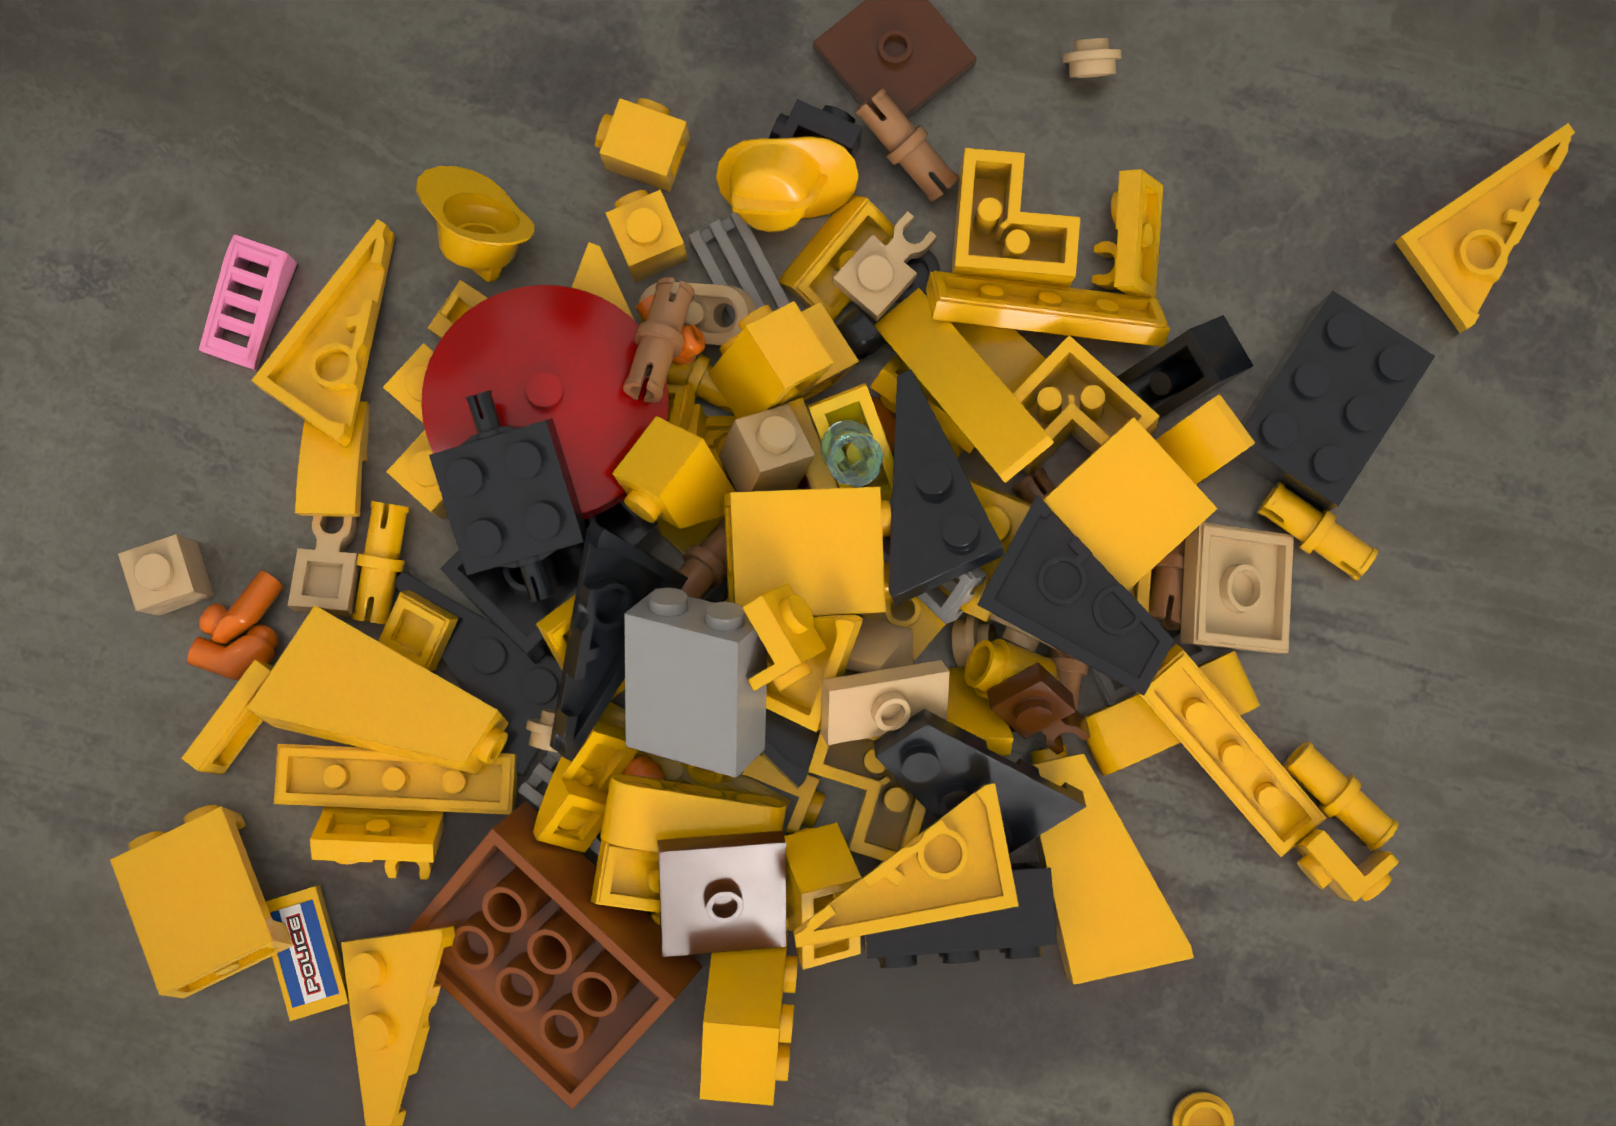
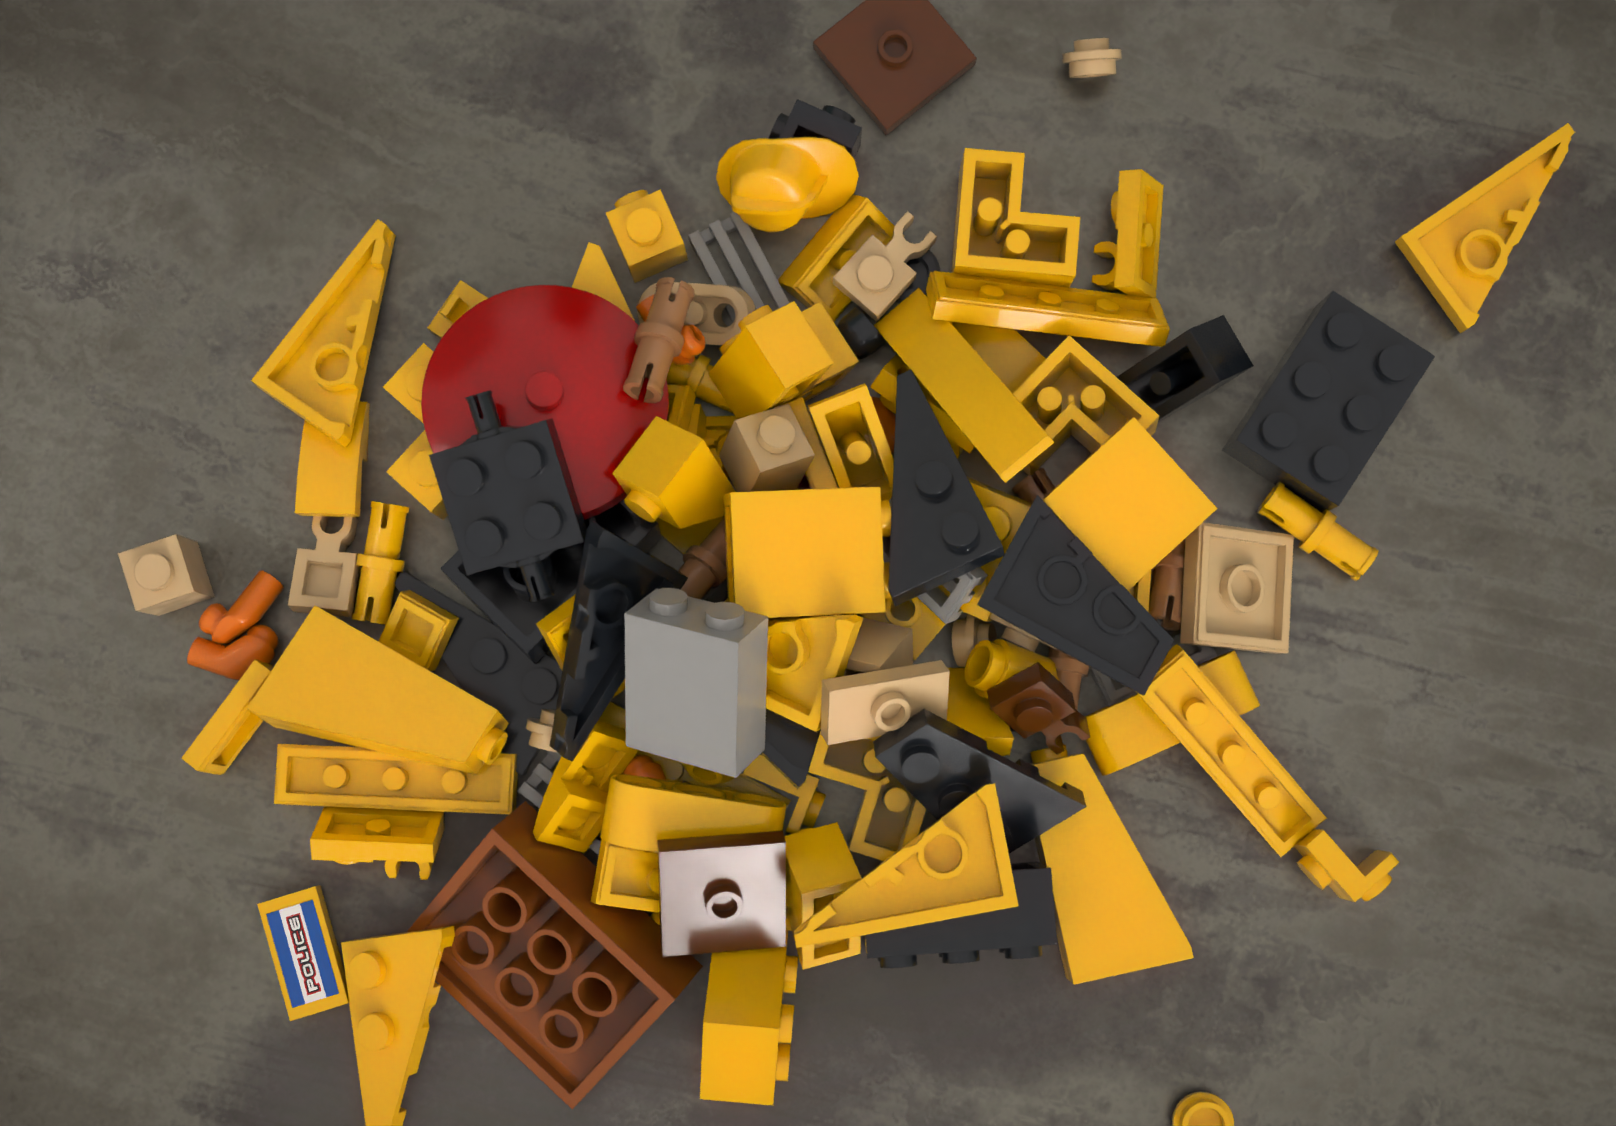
yellow panel [110,805,294,999] -> none
bright pink slope [199,234,297,371] -> none
yellow piece [416,166,535,282] -> none
yellow brick [595,98,690,192] -> none
yellow bracket [742,583,827,692] -> none
clear light blue bush [820,420,884,487] -> none
medium nougat pin [854,87,959,202] -> none
yellow slope [1155,394,1255,485] -> none
yellow pin [1283,741,1399,851] -> none

